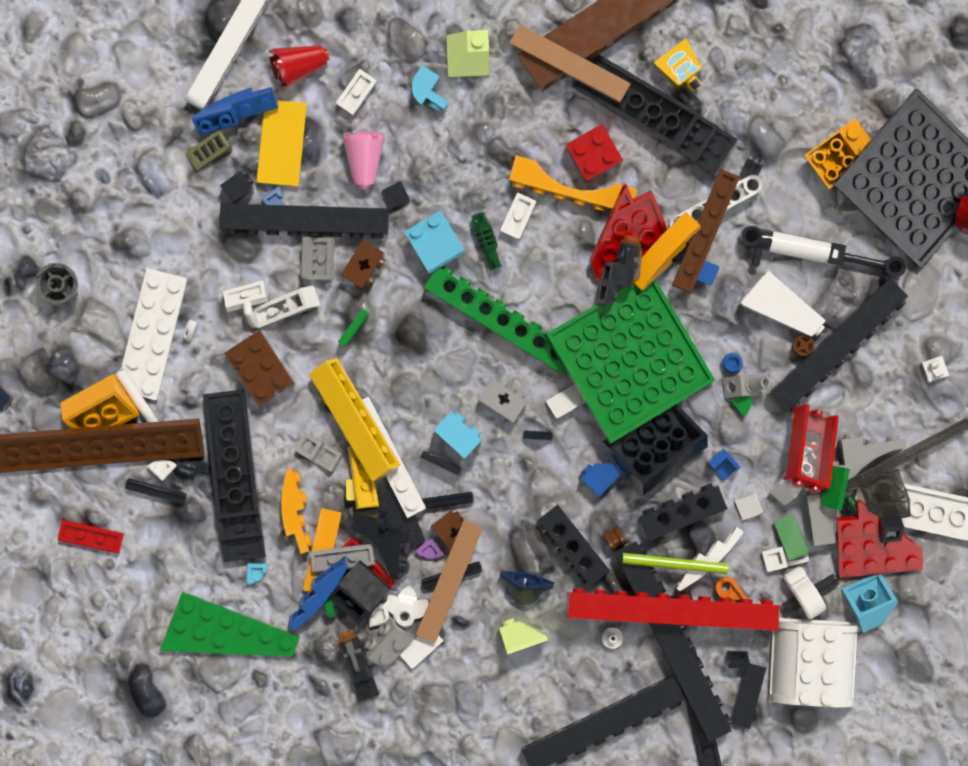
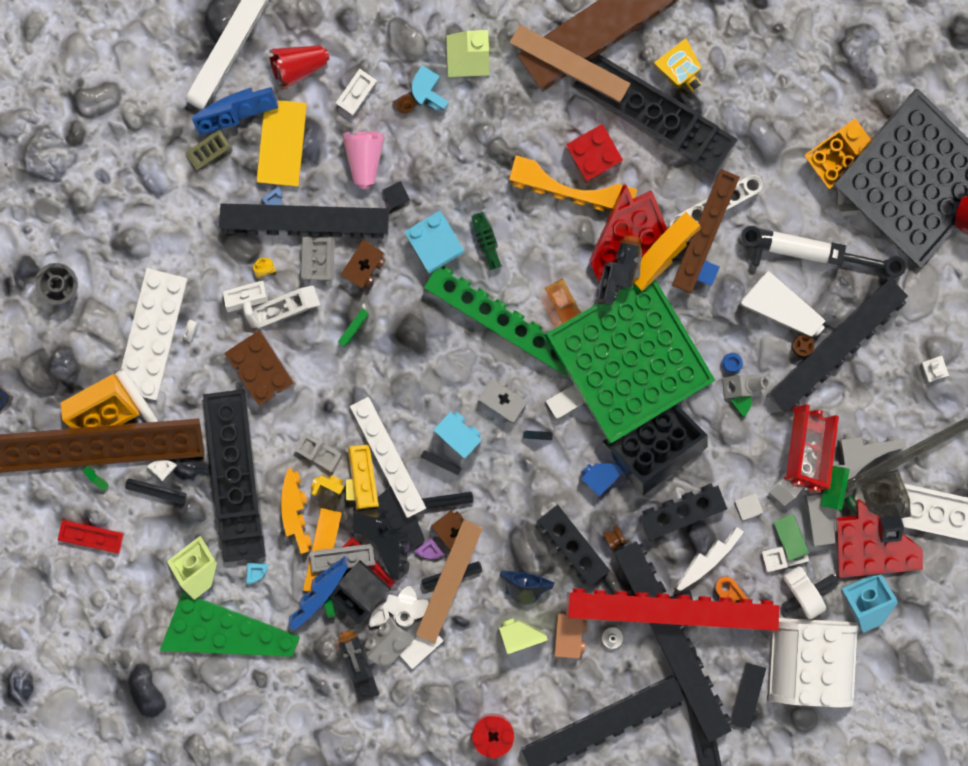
black brick [220,171,254,204] -> none
yellow brick [309,358,401,482] -> none
white plate [500,192,536,240] -> none
lime piece [622,553,729,574] -> none
blue panel [707,449,741,480] -> none
black tile [726,651,750,668] -> none
black wheel [742,151,766,176] -> none
none -> green tile [82,466,109,491]
none -> yellowish green slope [167,536,217,600]
none -> yellow plate [253,258,277,279]
none -> yellow bracket [310,474,345,496]
none -> reddish brown plate [392,92,416,114]
none -> red brick [472,713,514,759]
none -> clear orange slope [544,279,581,324]
none -> nougat brick [554,613,587,659]

